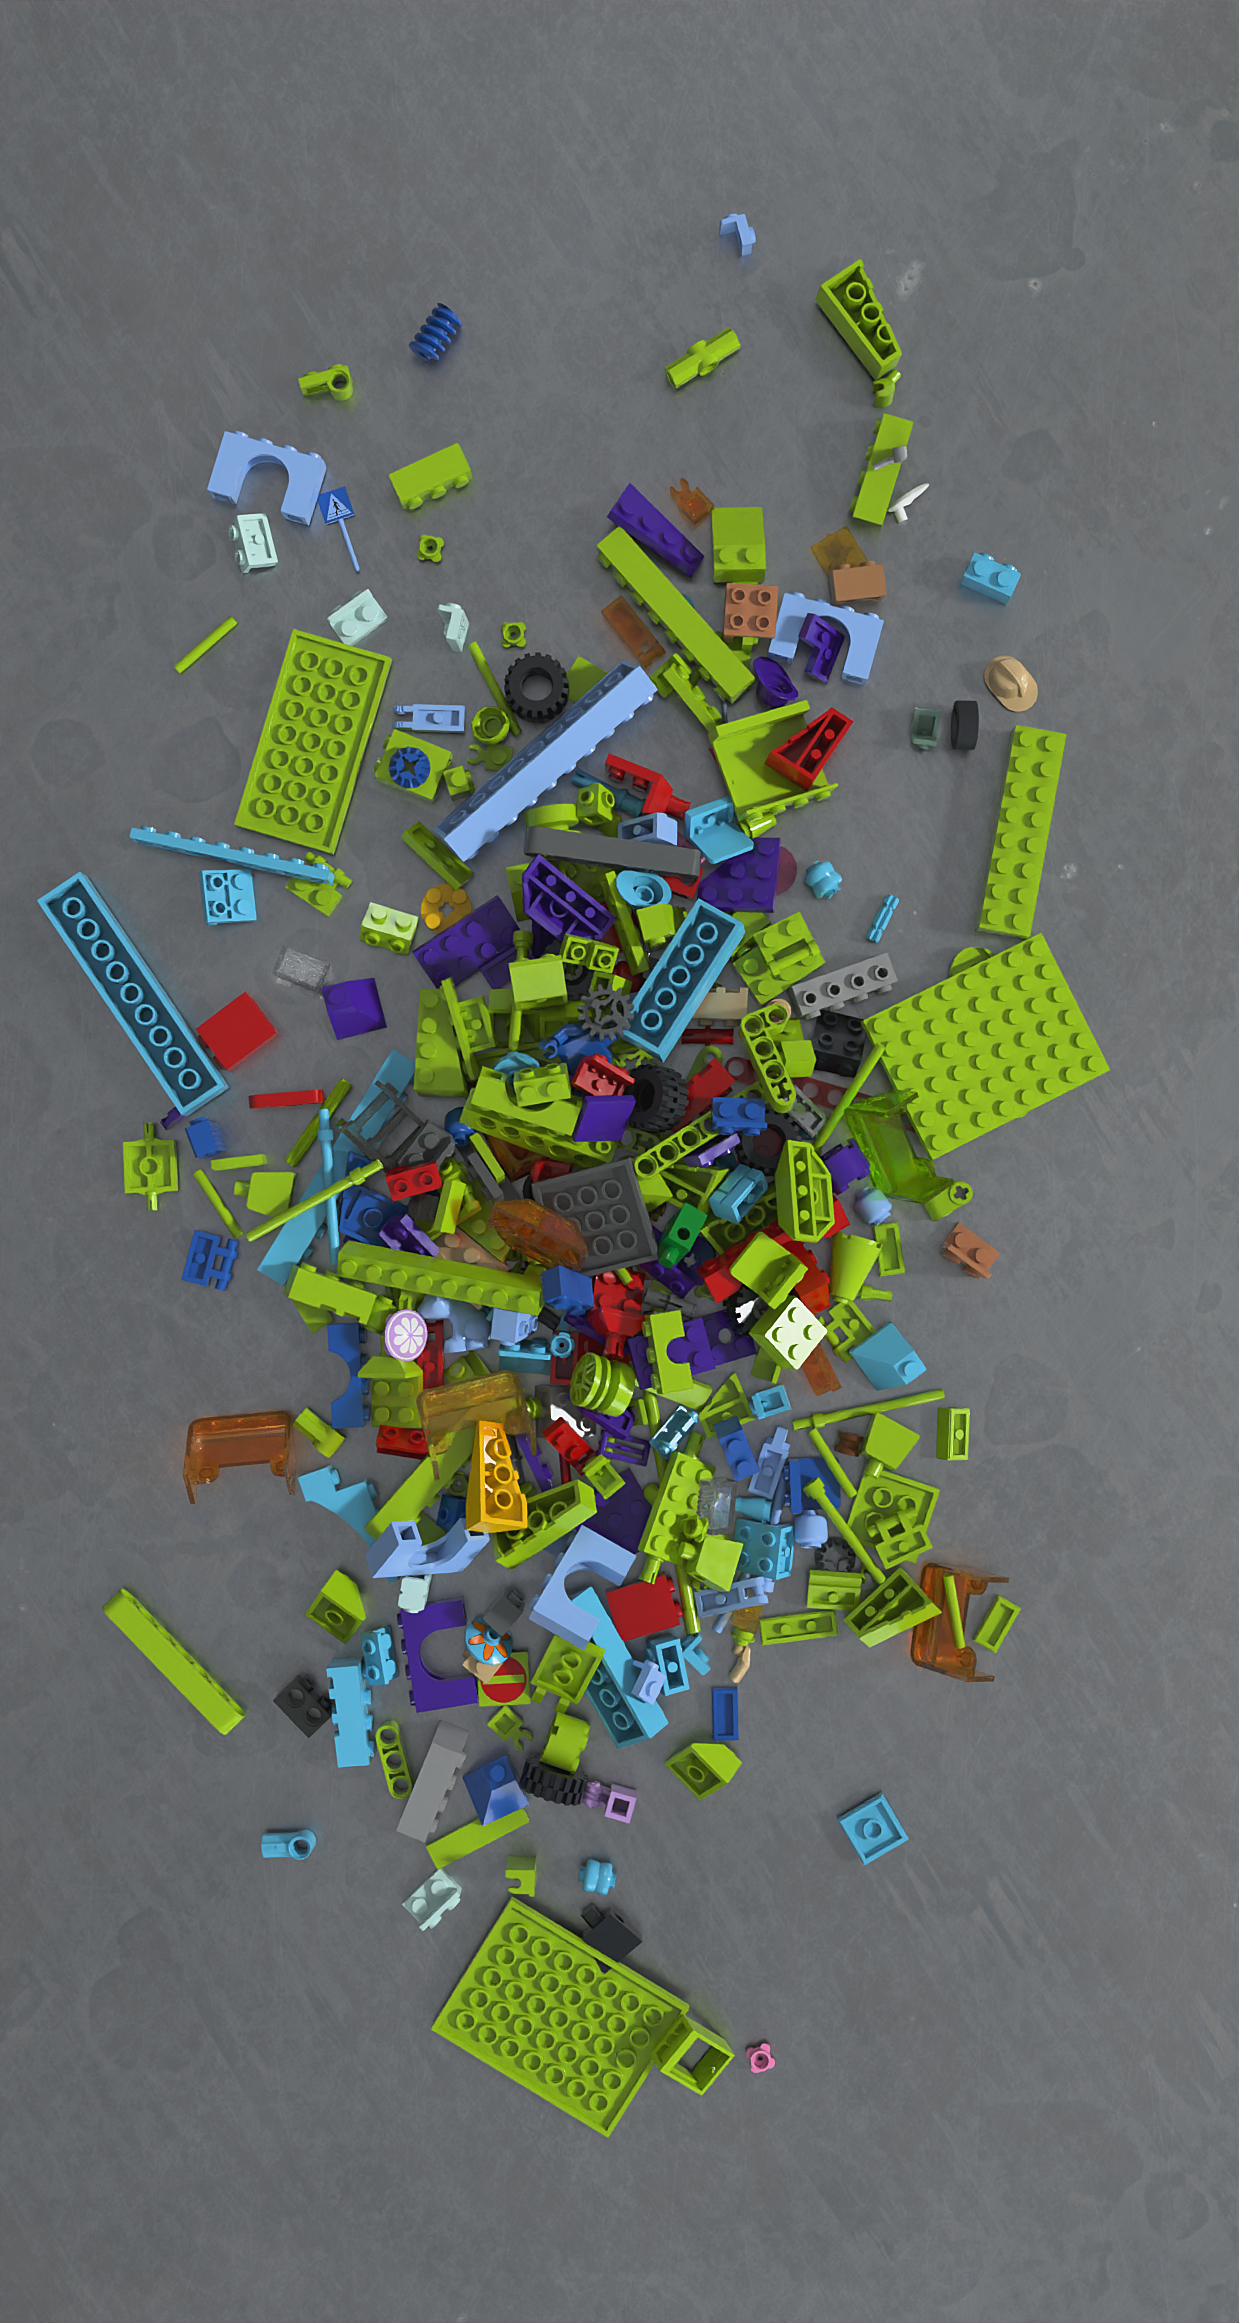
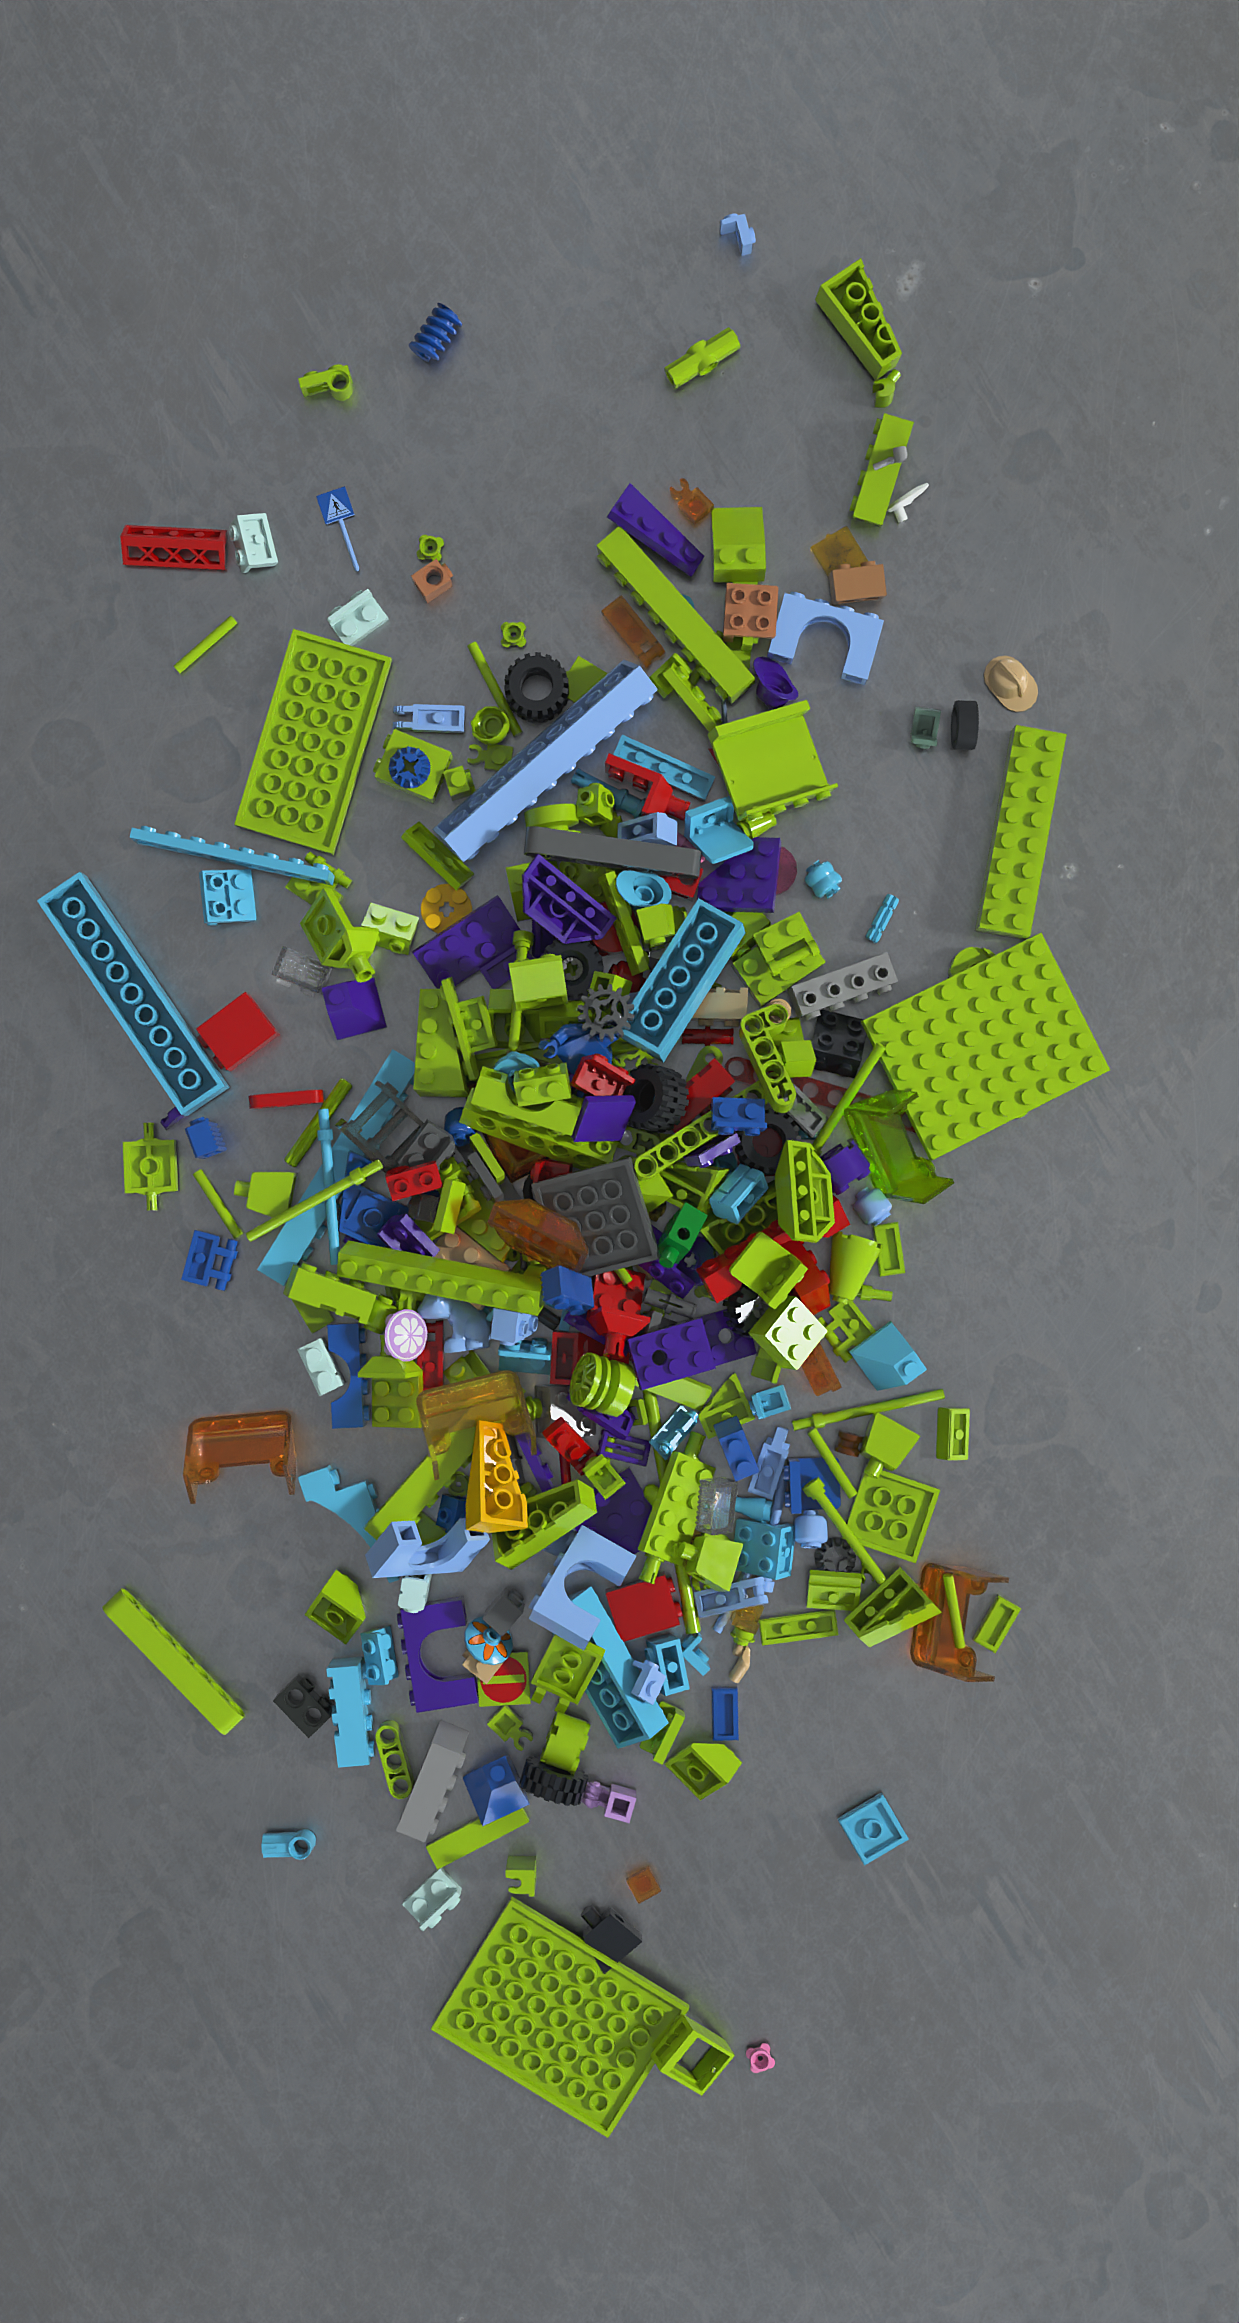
light blue arch [207,431,327,526] -> none
lime tile [211,1154,267,1171] -> none
lime piece [292,1408,346,1458] -> none
red bracket [376,1424,431,1460] -> none
lime brick [388,442,473,510] -> none
light aqua bracket [437,603,469,653] -> none
medium azure plate [549,1332,575,1358] -> none
lime slope [559,934,619,973] -> none
medium azure piece [578,1859,617,1895] -> none
lime arch [642,1310,694,1394] -> none
lime plate [683,1514,709,1543] -> none
red wedge [764,707,854,792] -> none
dark purple plate [798,613,845,683] -> none
lime plate [866,1507,933,1569] -> none
lime piece [921,1181,973,1222] -> none
nougat bracket [940,1222,1000,1280] -> none
medium azure brick [960,552,1021,605] -> none
none -> red fence [120,525,228,570]
none -> light aqua brick [297,1337,346,1396]
none -> lime plate [300,888,379,982]
none -> nougat brick [411,558,453,603]
none -> medium azure plate [613,735,715,802]
none -> clear orange plate [626,1866,661,1904]
none -> lime bracket [639,1701,685,1765]

